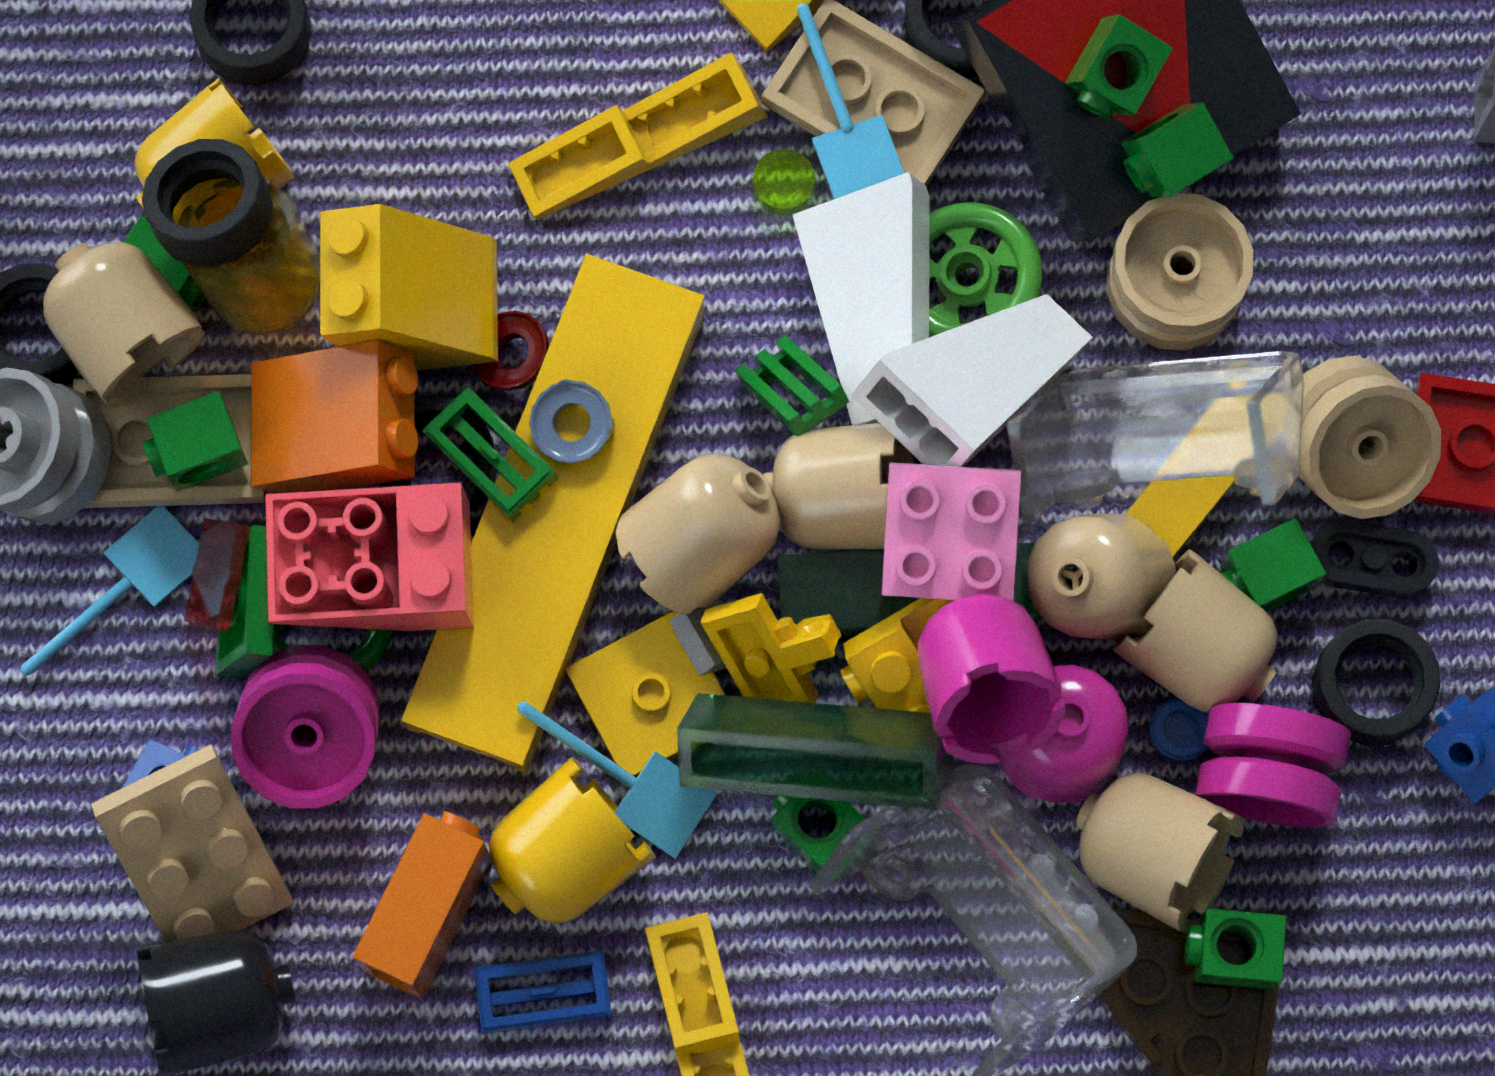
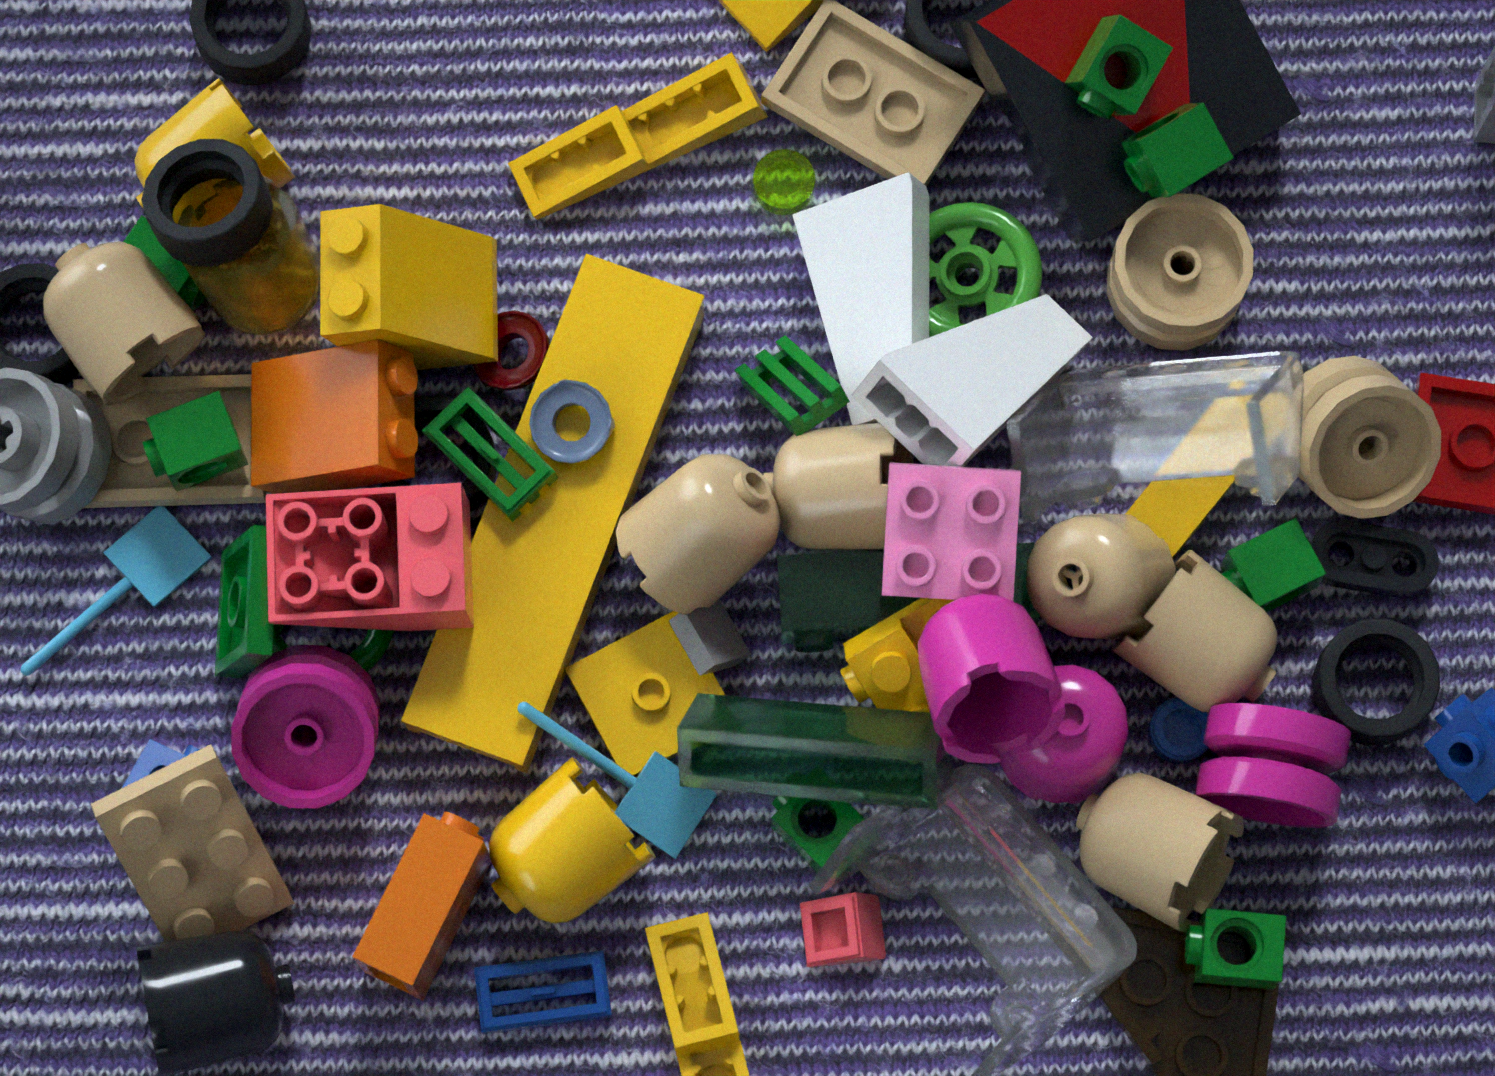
piece [184,518,250,632] -> none
yellow hinge [700,593,841,723] -> none
medium azure piece [797,3,905,199] -> none
none -> coral slope [800,892,886,968]

